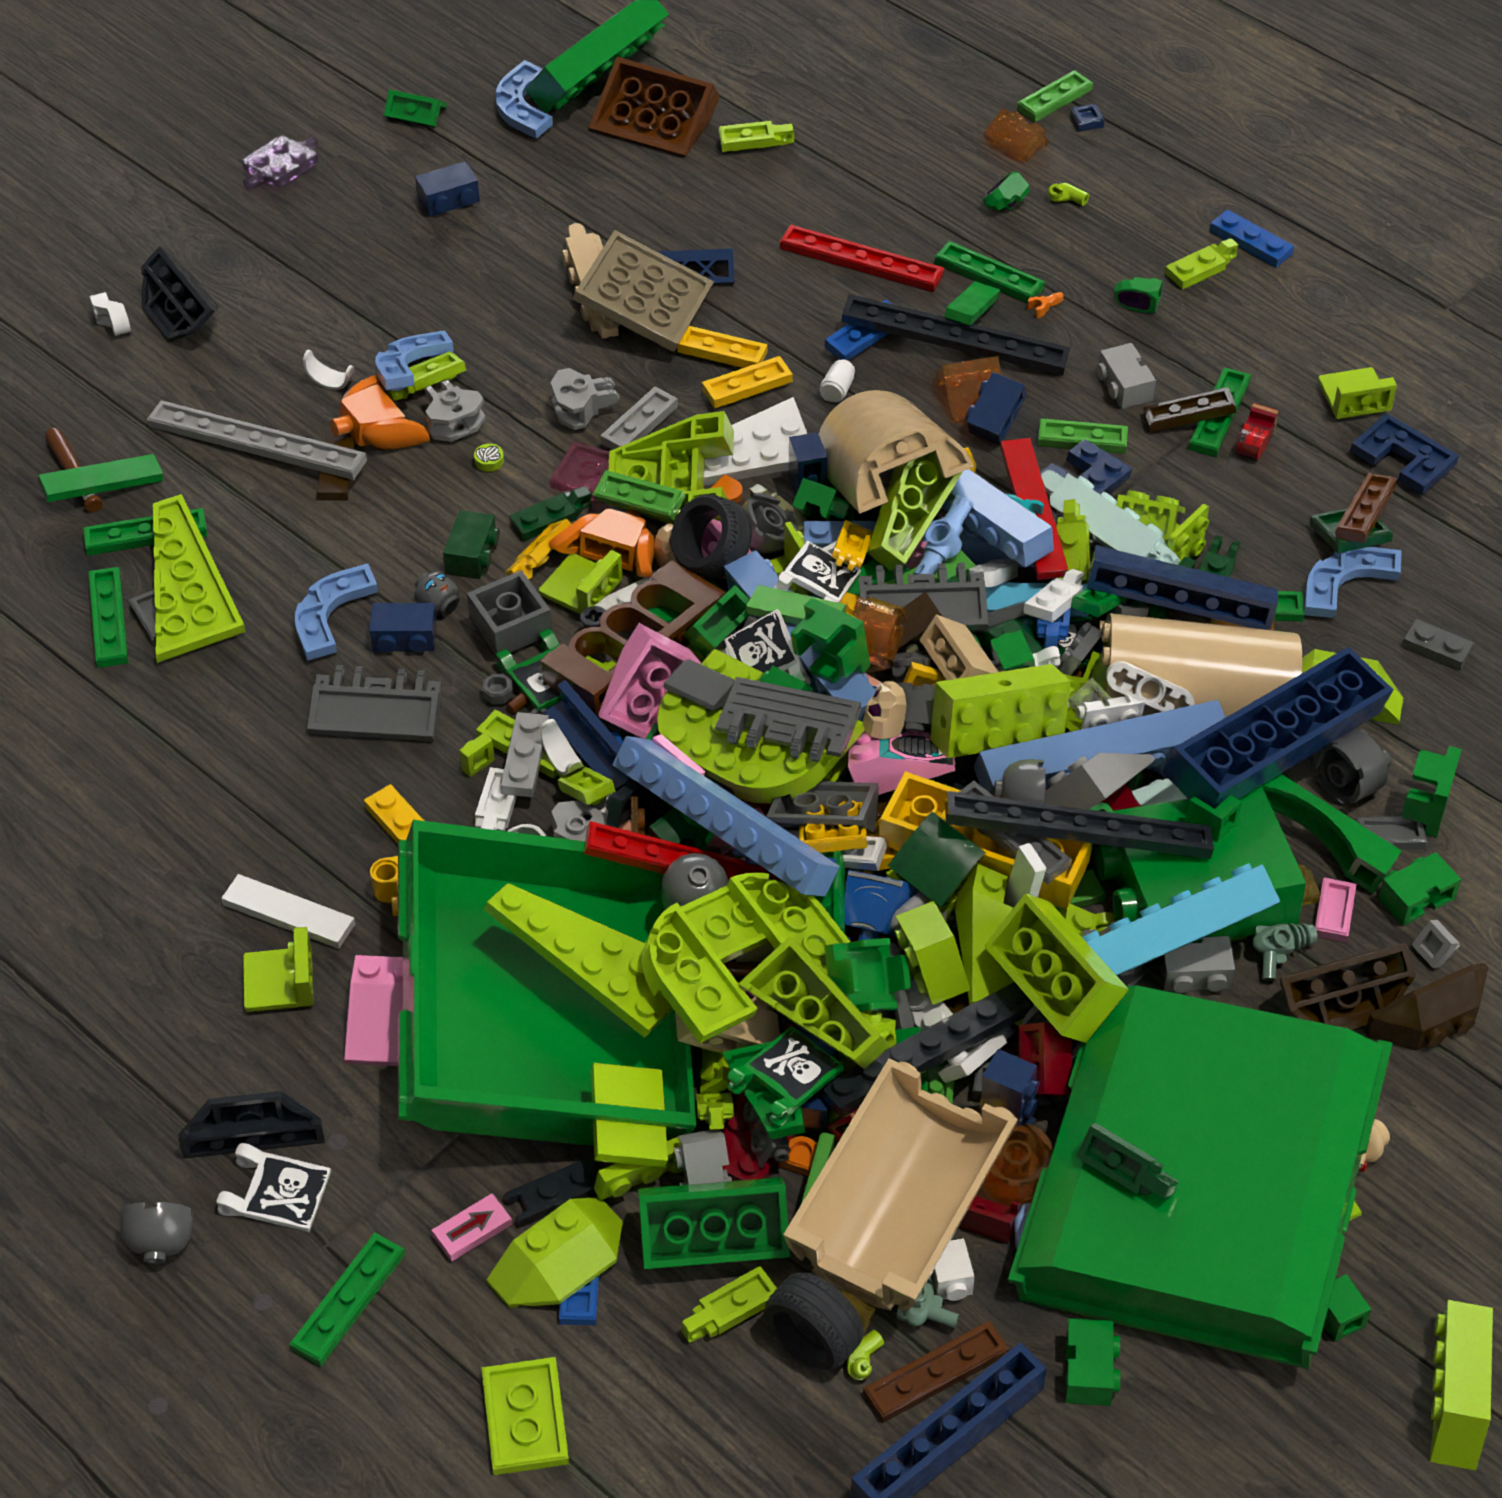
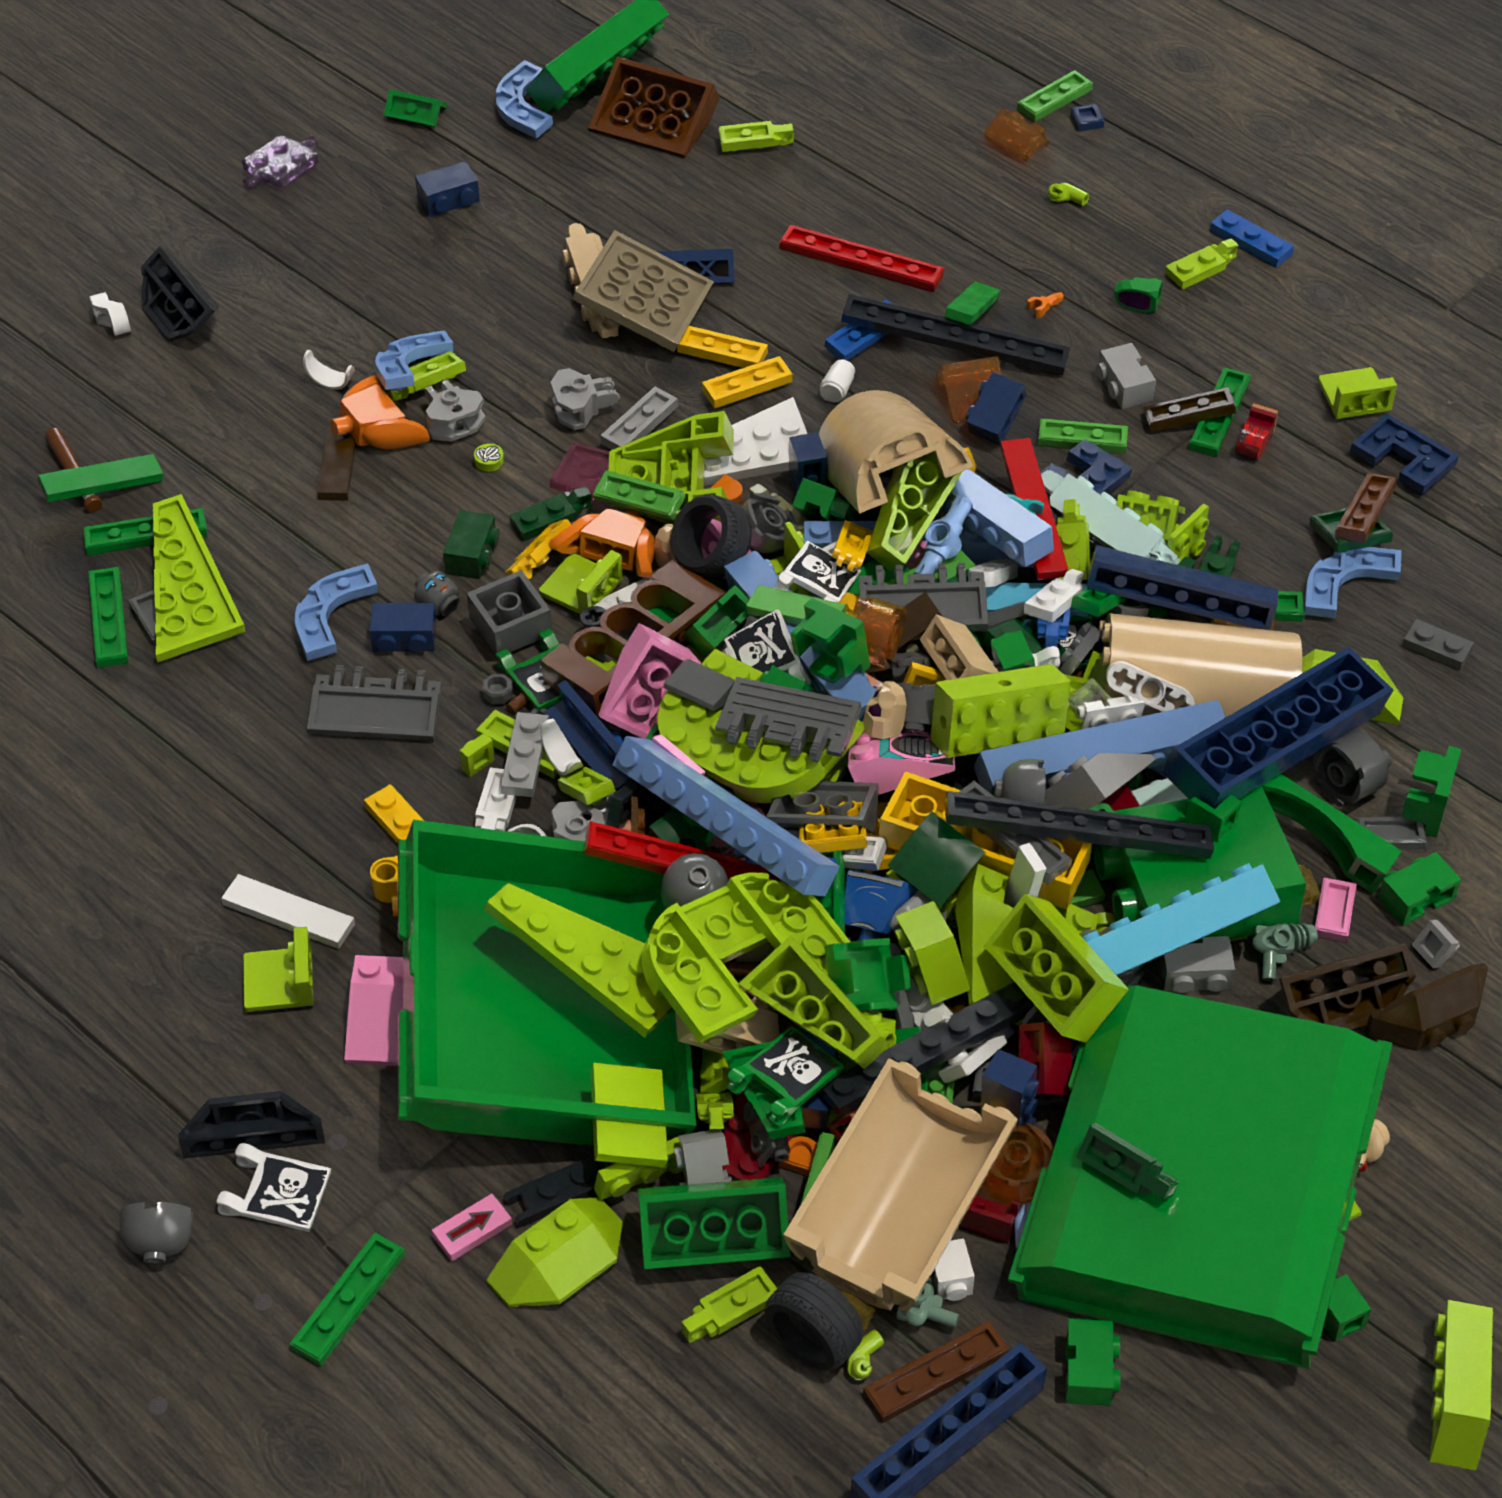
light grey tile [147,400,367,480] -> none
lime tile [481,1357,569,1475] -> none
blue tile [559,1275,600,1325] -> none
green tile [934,241,1045,303] -> none
green rock [983,171,1030,211] -> none

